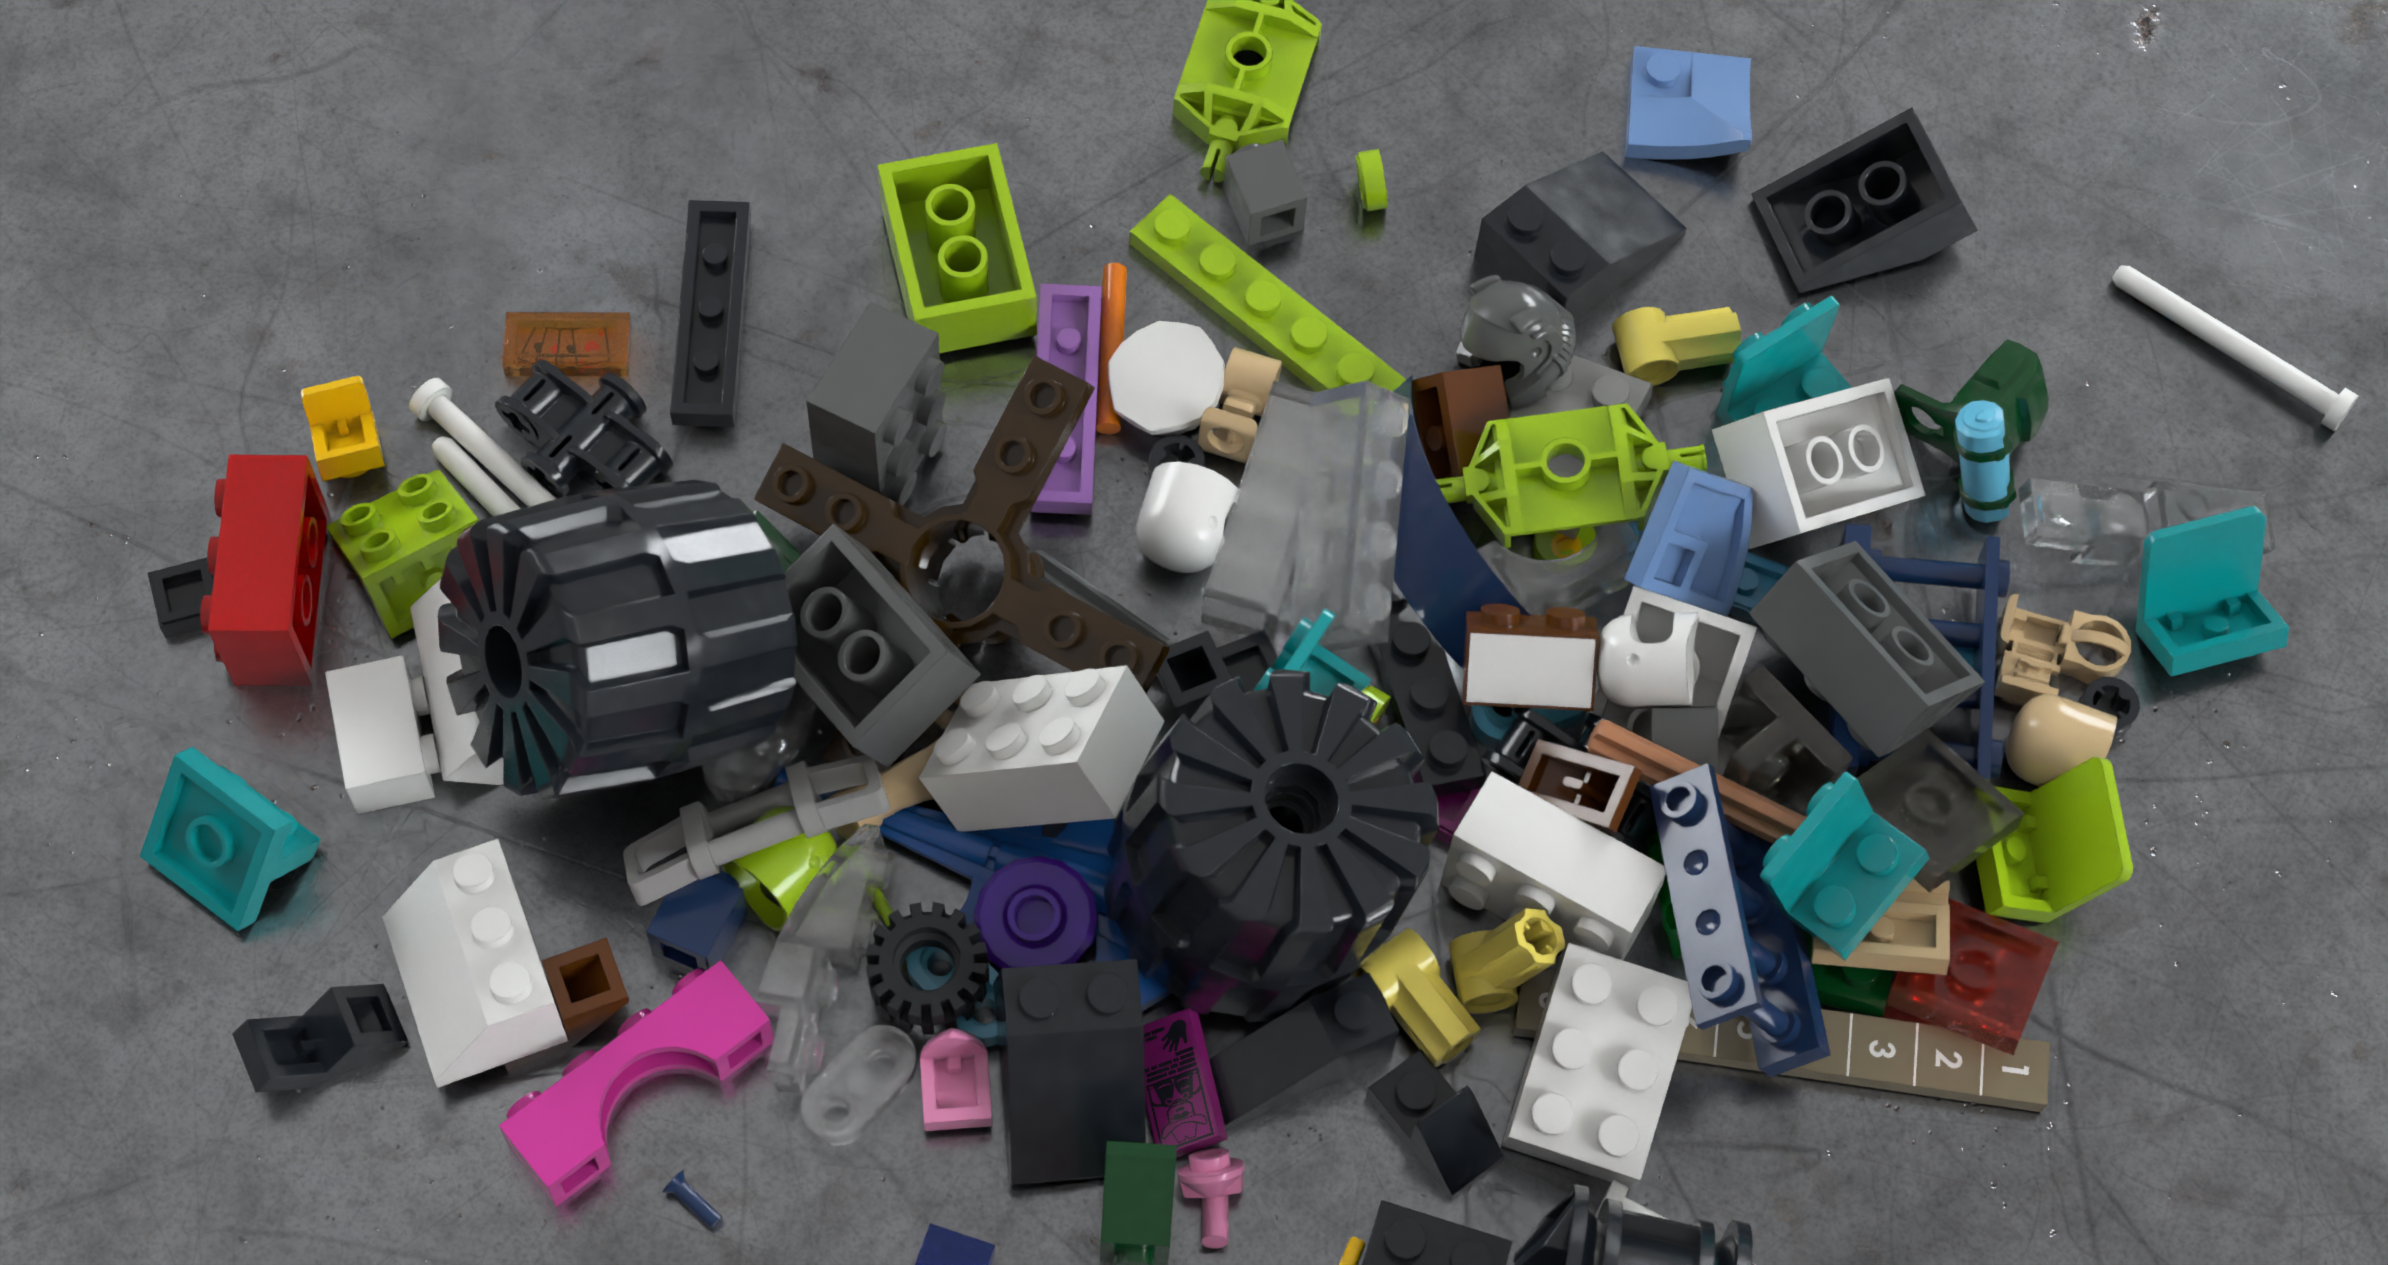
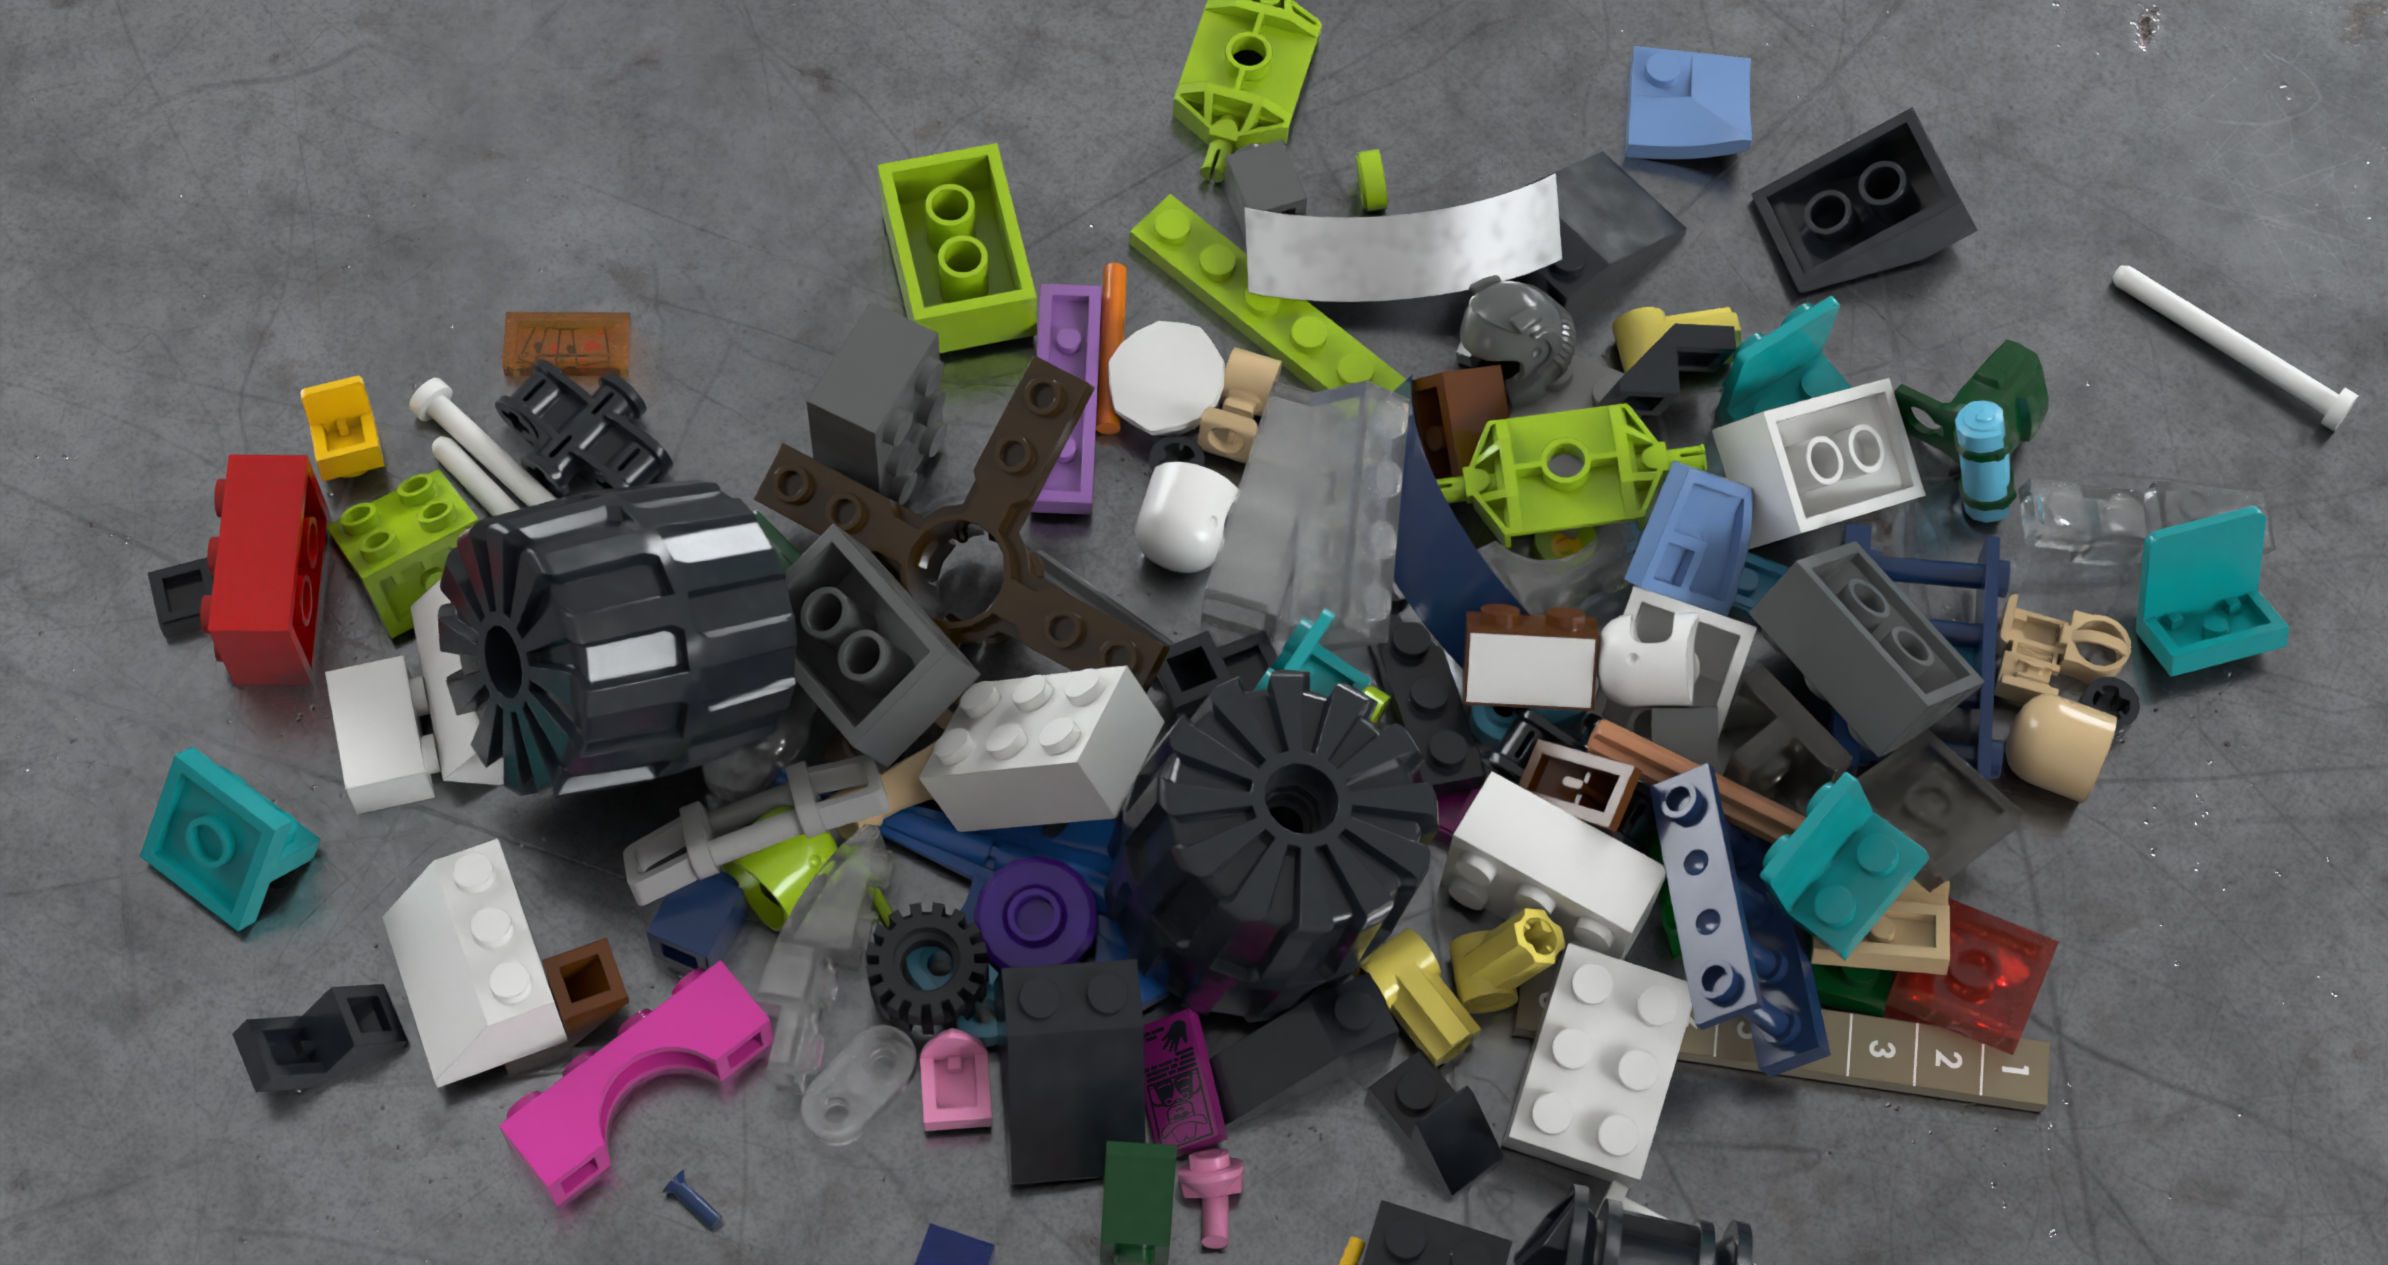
black plate [670,200,751,427] -> none
lime bracket [1964,757,2133,923] -> none
none -> flat silver sticker [1244,173,1563,302]
none -> black slope [1600,323,1736,416]

